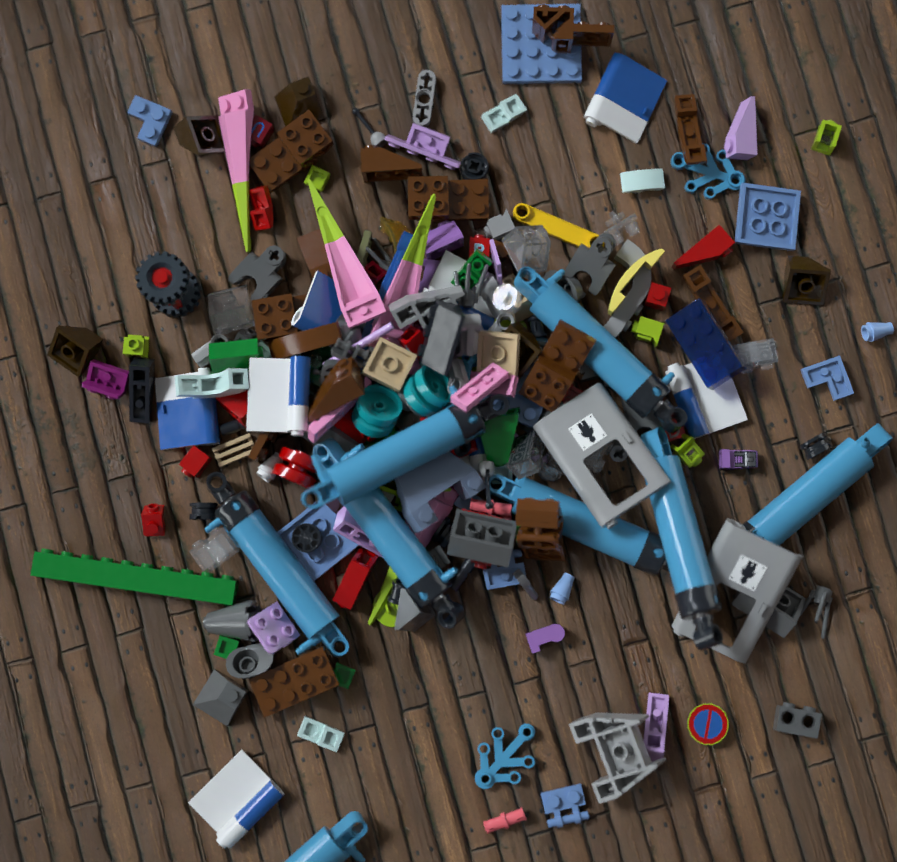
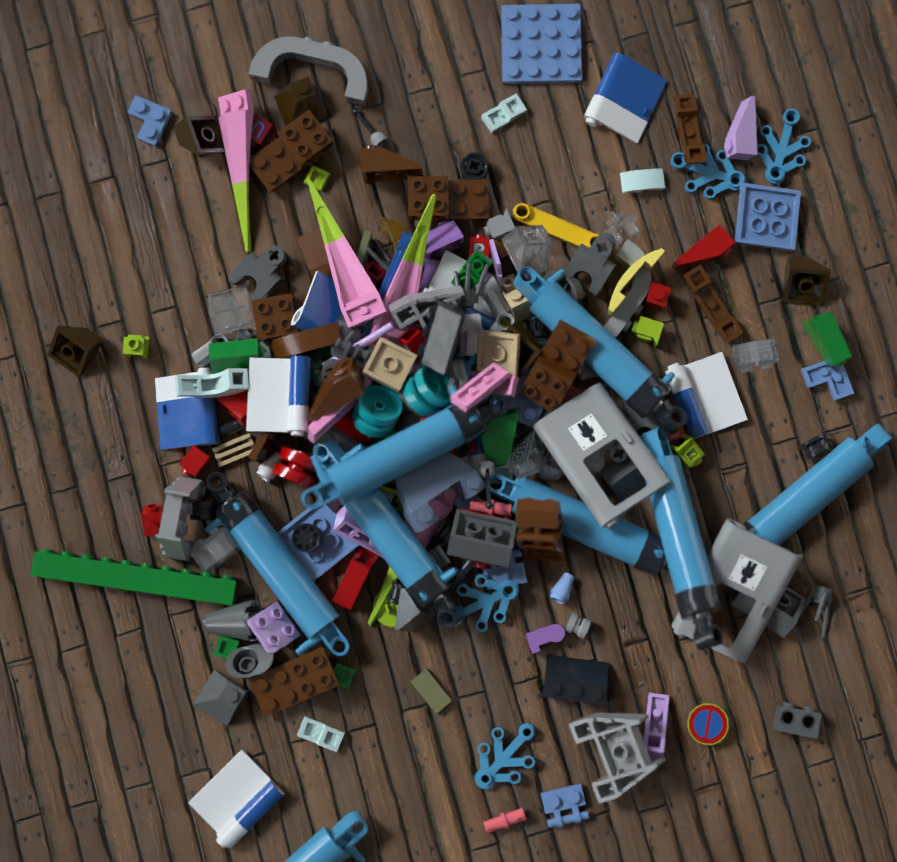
magenta bracket [82,359,129,400] -> none
black slope [129,357,155,424] -> none
black plate [135,251,202,318] -> none
red slope [249,185,273,231] -> none
lavender bracket [385,123,461,170] -> none
light grey beam [413,70,436,127] -> none
clear piece [492,284,522,314] -> none
flat silver bar [512,569,538,600] -> none
reddish brown piece [532,5,614,53] -> none
clear blue brick [665,298,747,390] -> none
leg [719,449,758,469] -> none
lime window [811,120,842,156] -> none
light blue cone [861,322,894,342] -> none
none -> light grey wedge [156,476,207,561]
none -> light grey arch [248,37,368,106]
none -> olive tile [410,669,452,714]
none -> dark azure plant [450,574,519,632]
none -> black slope [542,655,608,705]
none -> light grey wheel [565,612,591,639]
none -> dark grey slope [597,454,646,503]
none -> dark azure plant [756,108,811,184]
none -> green slope [801,312,852,367]

